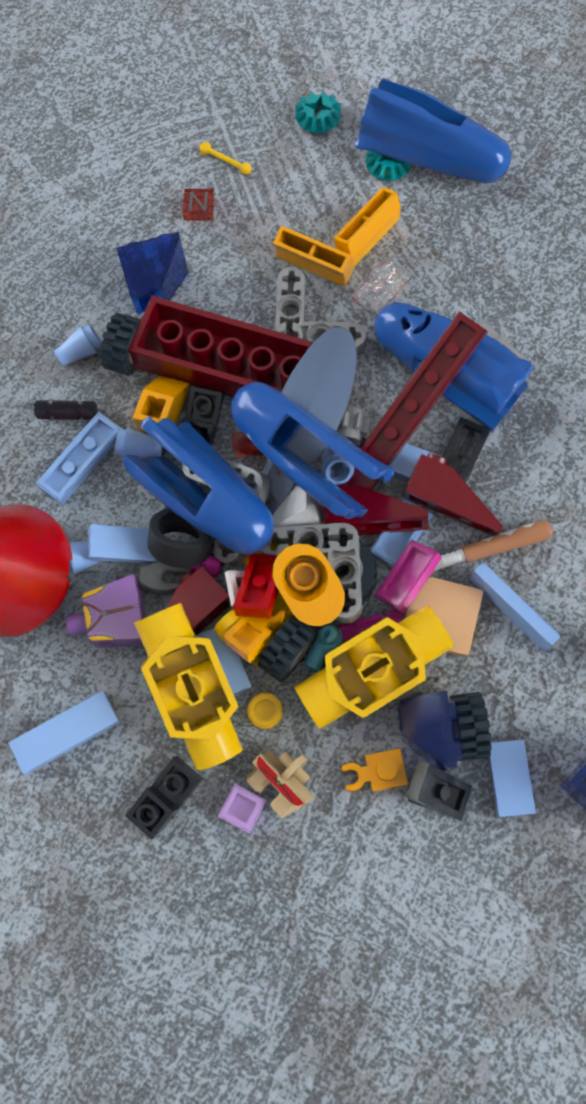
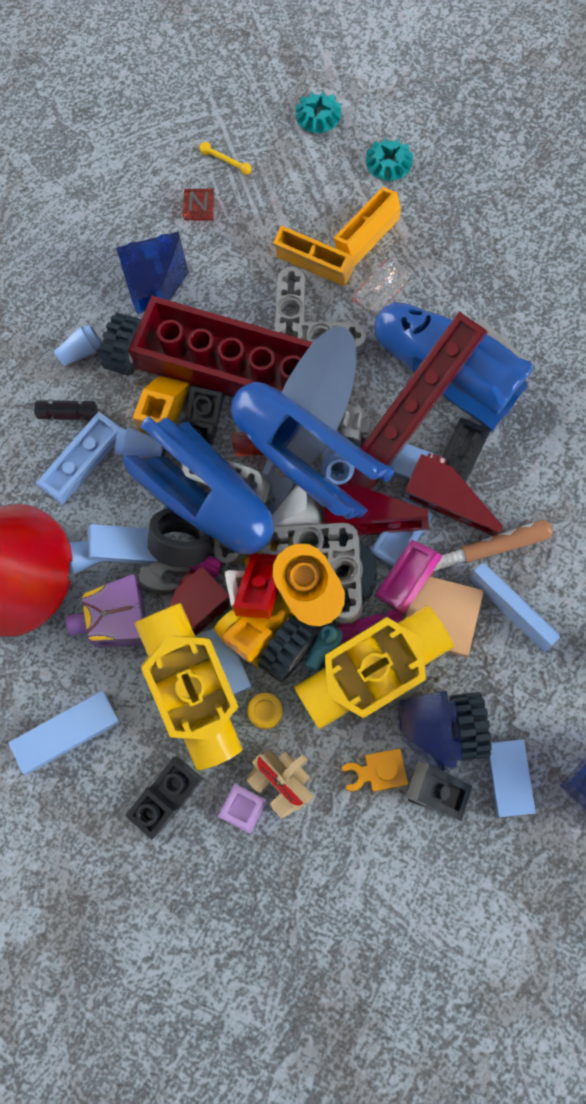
blue piece [354,78,512,183] -> none

